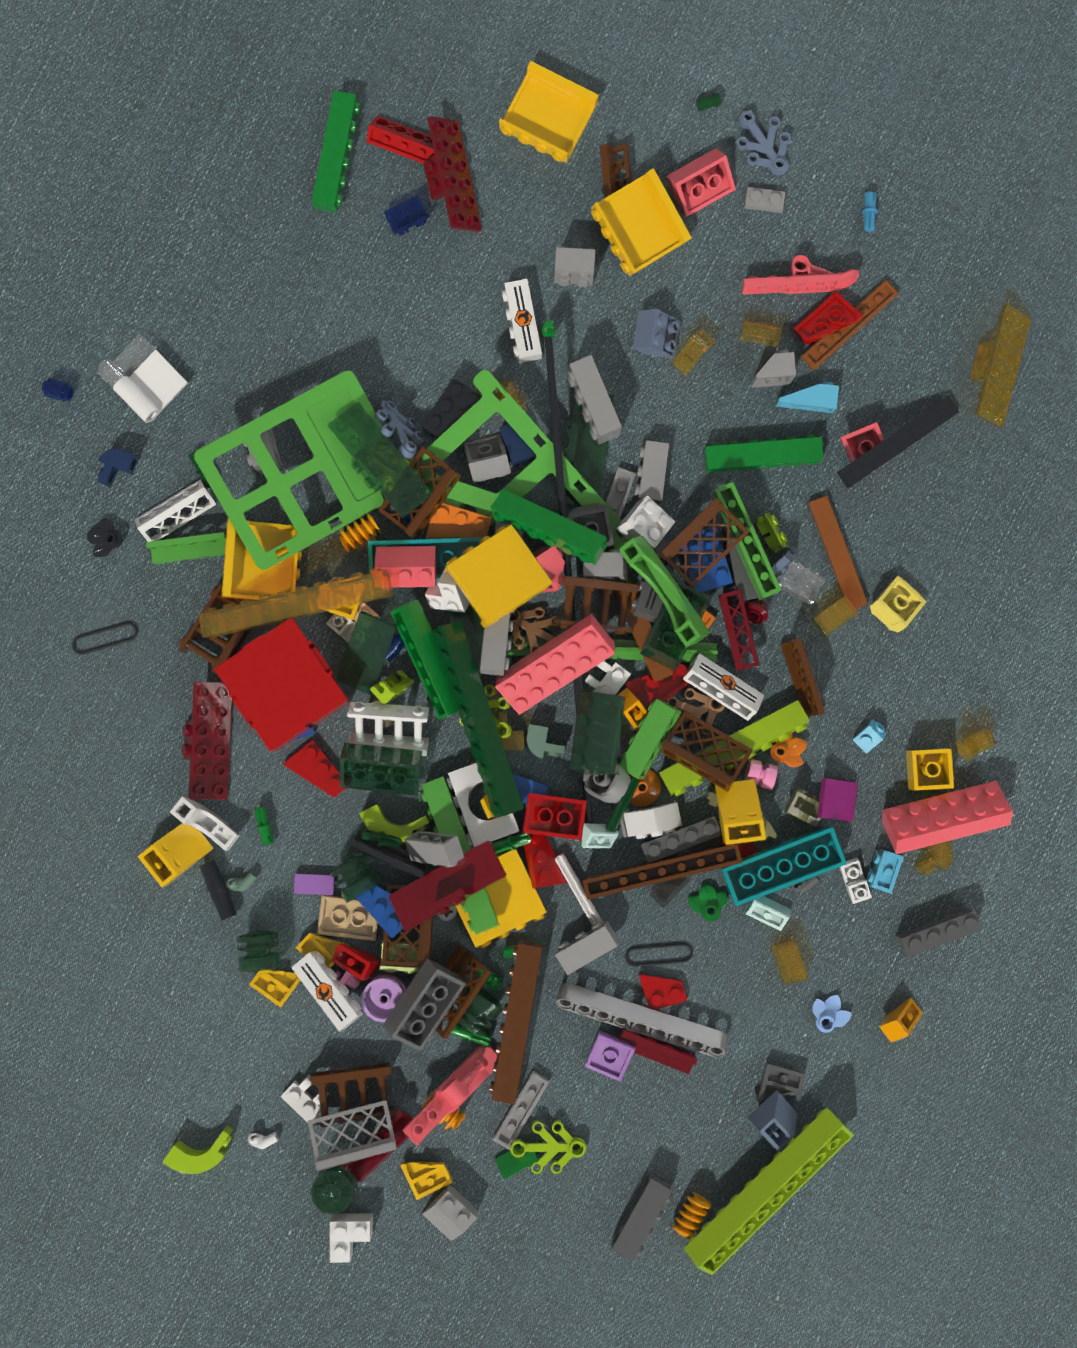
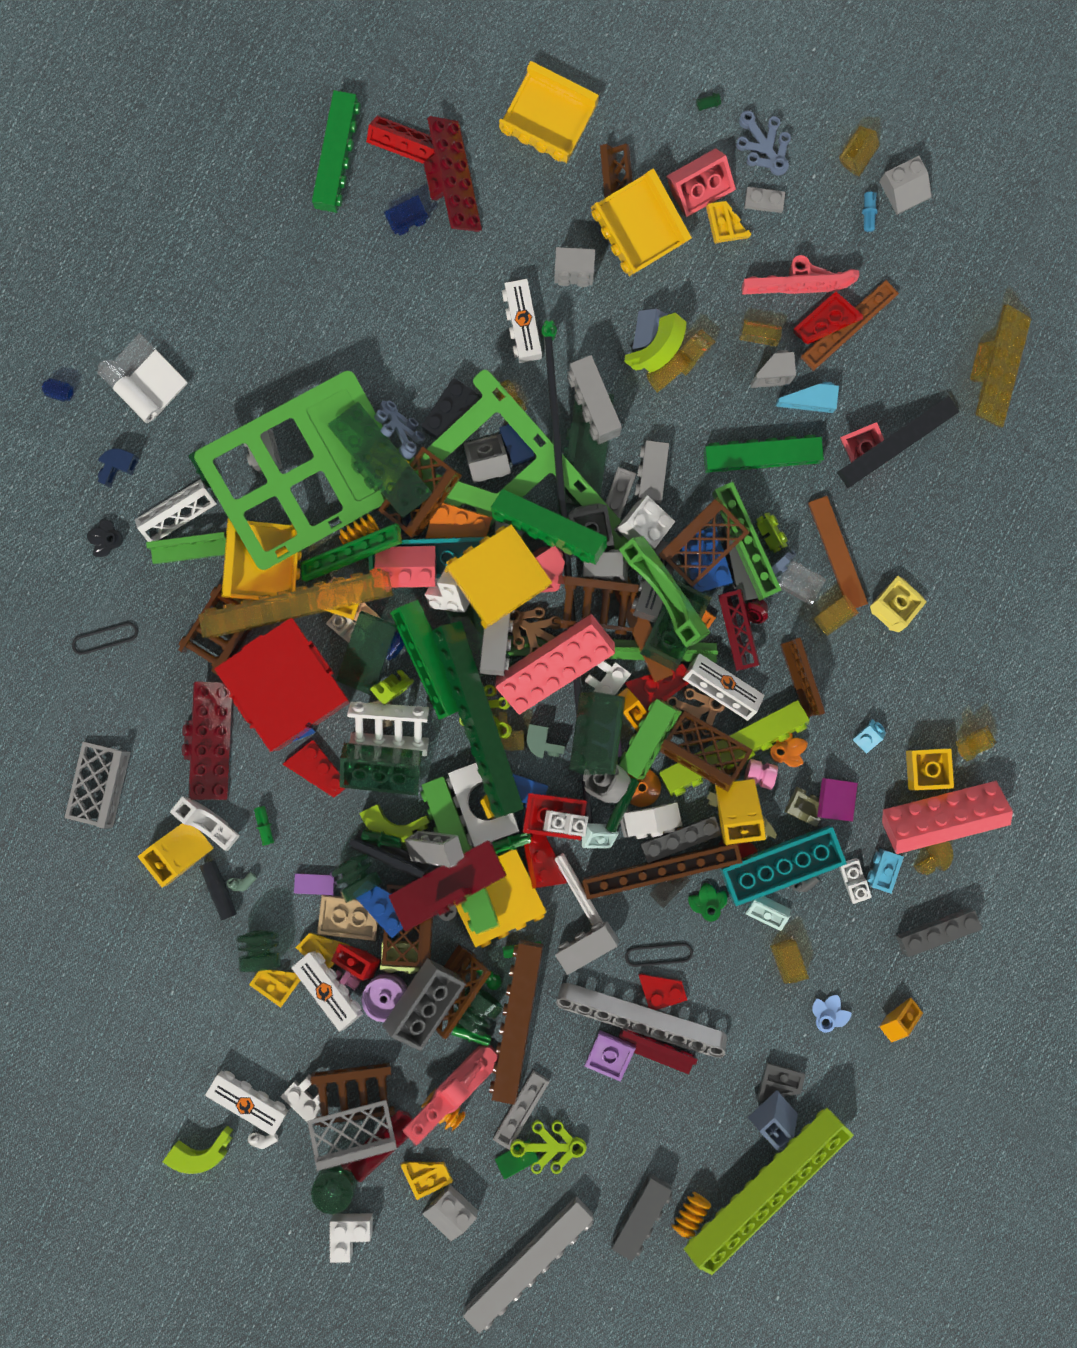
none -> light grey fence [65,742,131,829]
none -> white brick [205,1070,289,1136]
none -> green tile [300,523,402,582]
none -> light grey brick [463,1196,594,1333]
none -> white slope [543,810,588,837]
none -> lime arch [624,313,686,373]
none -> clear yellow brick [647,350,690,393]
none -> yellow wing [706,201,751,243]
none -> clear yellow brick [839,126,880,177]
none -> light grey slope [879,156,931,215]

